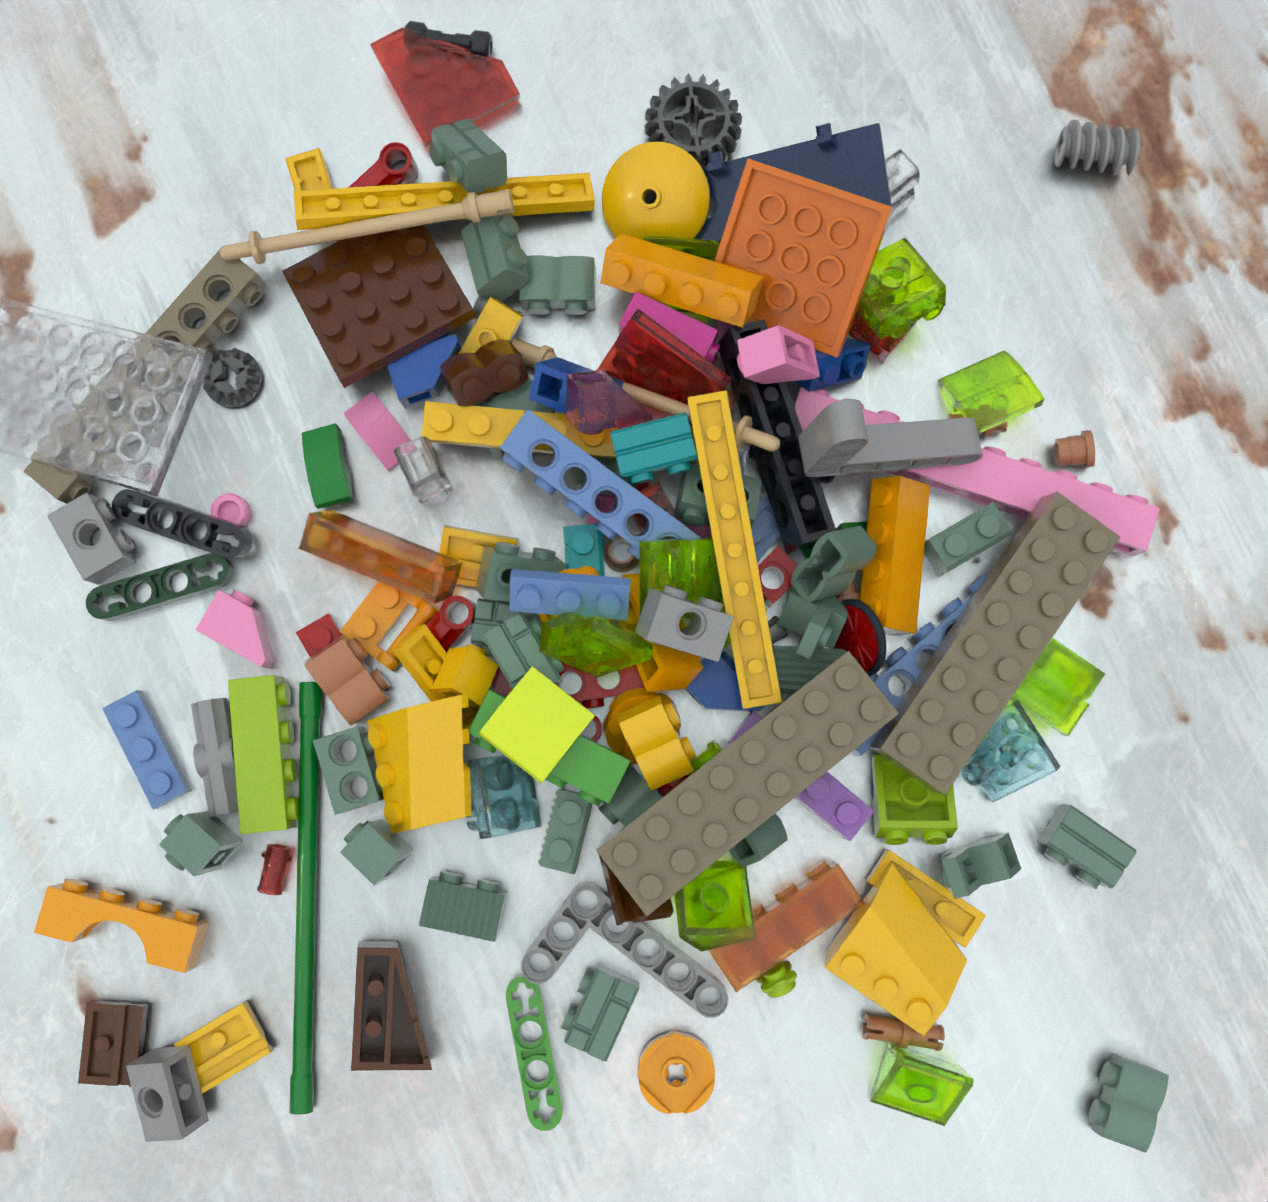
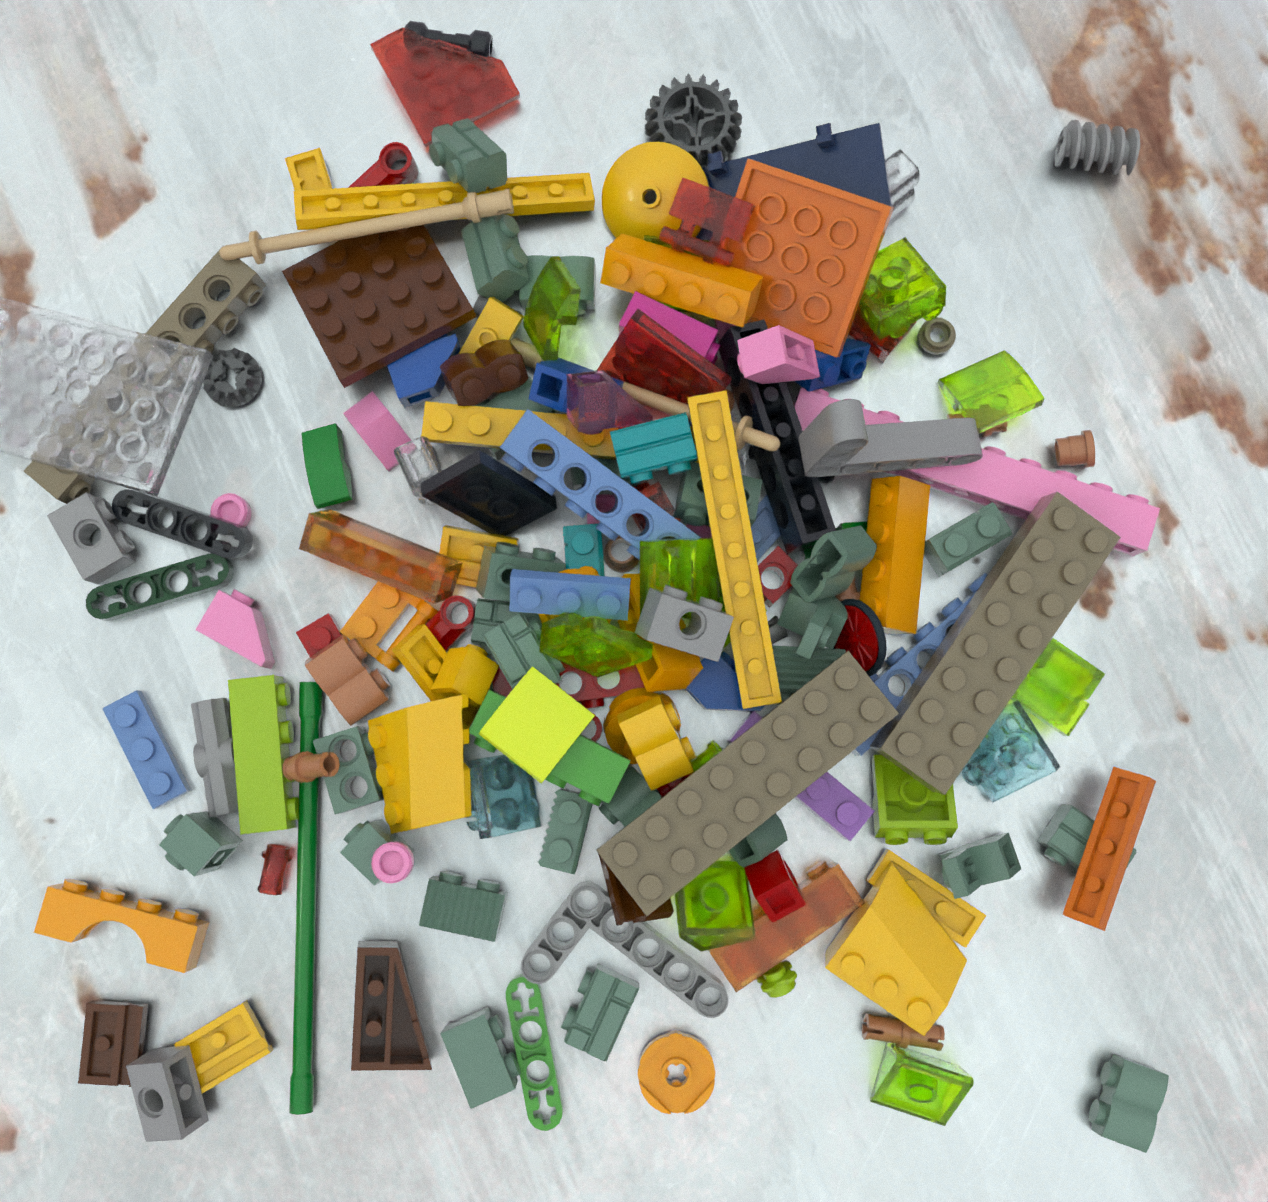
none -> nougat pin [282,751,340,783]
none -> bright pink tile [371,841,414,883]
none -> black plate [421,450,557,536]
none -> sand green brick [440,1007,521,1109]
none -> clear neon green slope [523,256,581,361]
none -> clear red plate [659,177,755,267]
none -> red brick [744,850,807,923]
none -> dark tan plate [918,317,956,355]
none -> orange plate [1062,767,1156,931]

